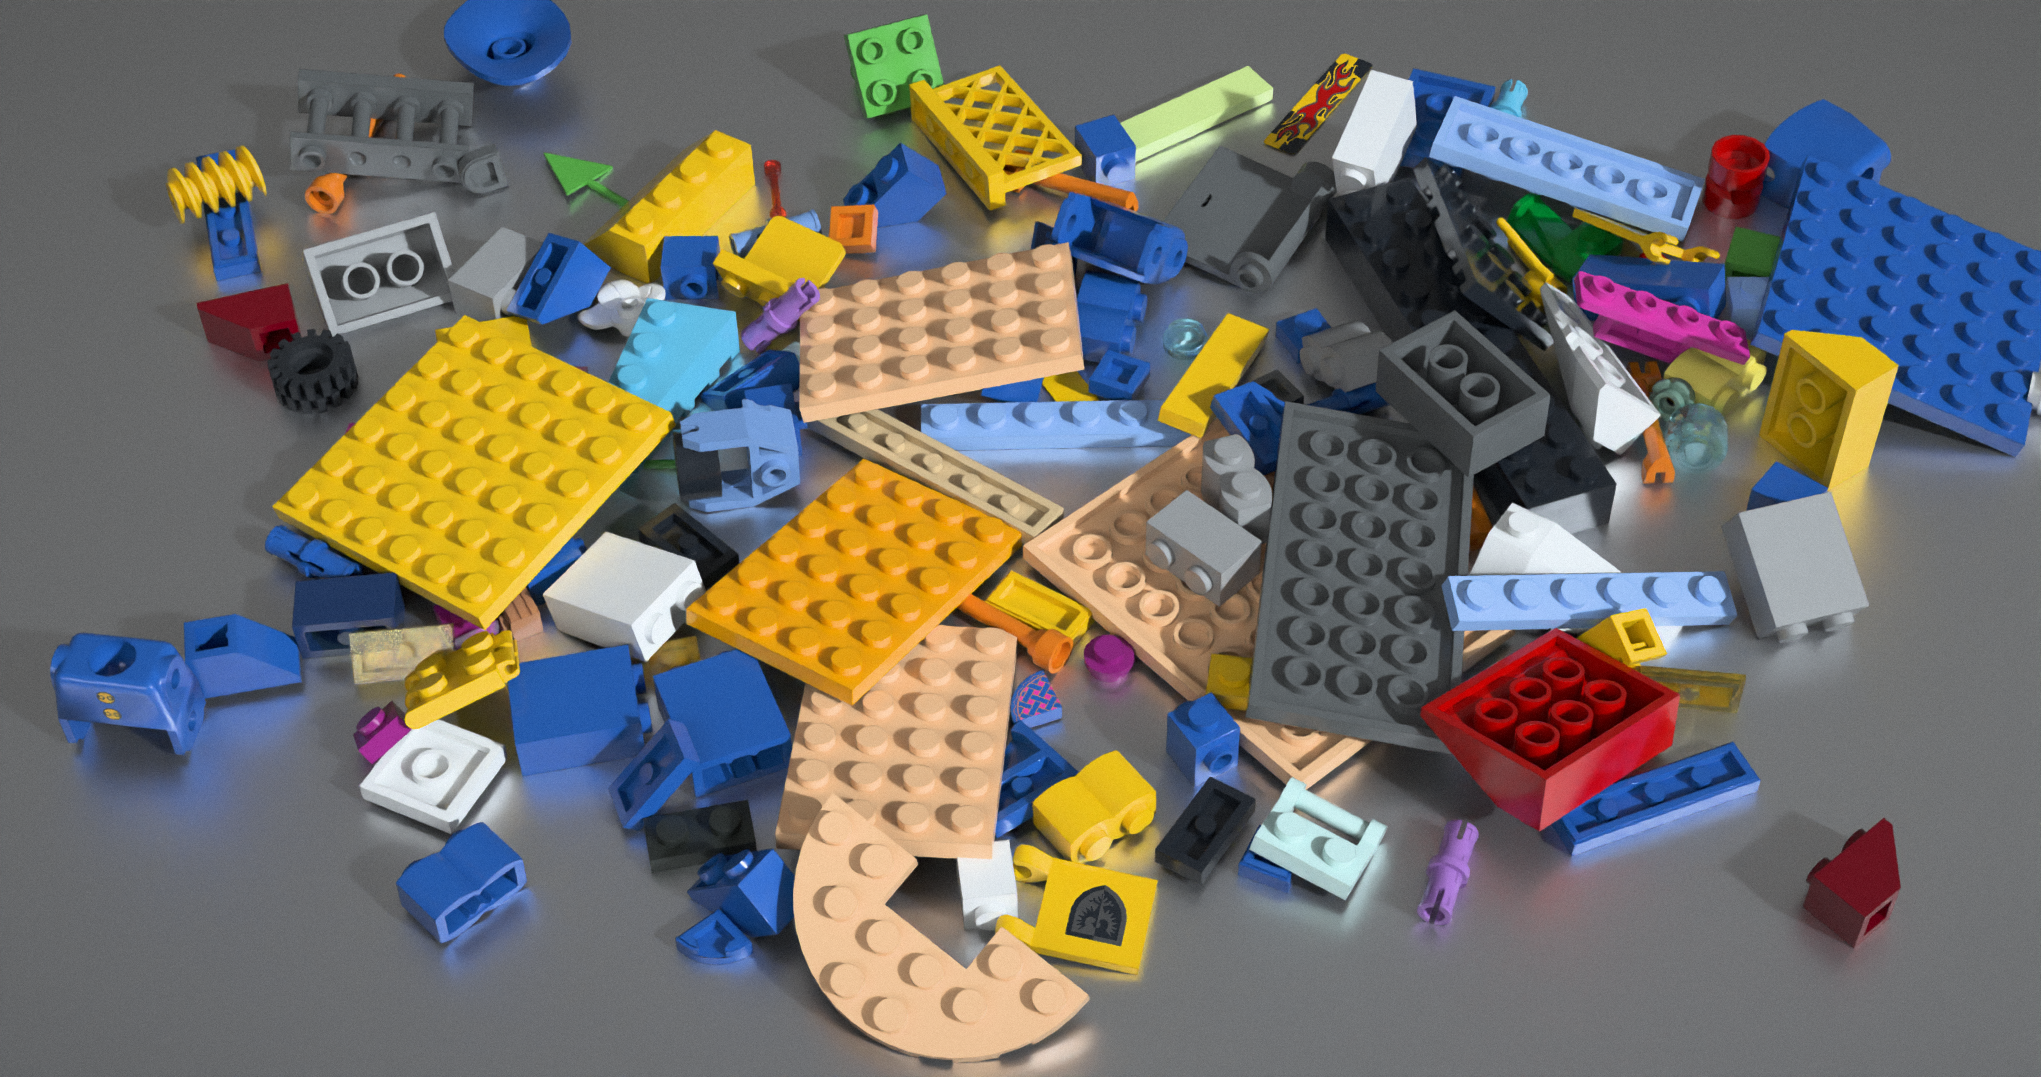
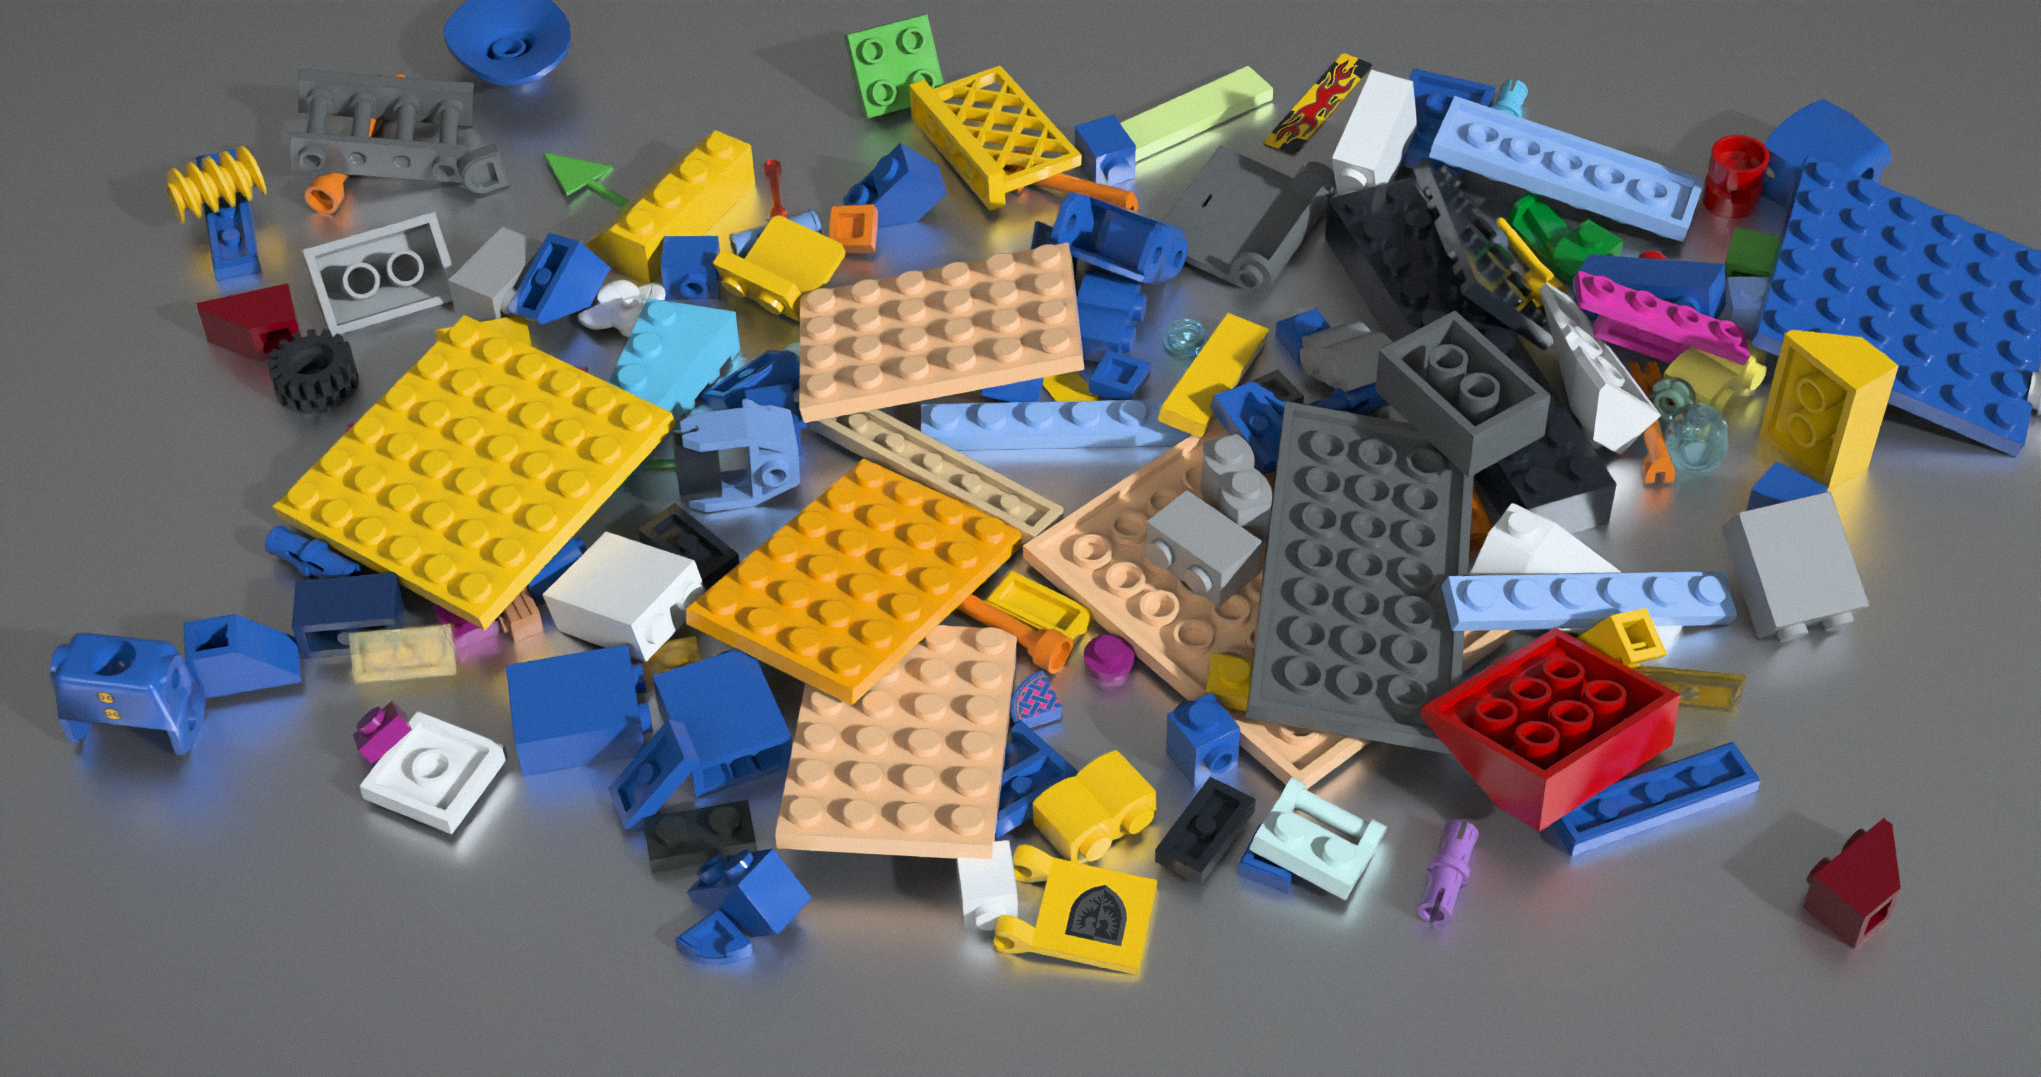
blue brick [396,822,527,943] -> none
yellow plate [405,630,520,729] -> none
medium lavender pin [741,278,820,353] -> none
light nougat plate [793,793,1089,1063] -> none
yellow flag [1572,208,1720,265] -> none

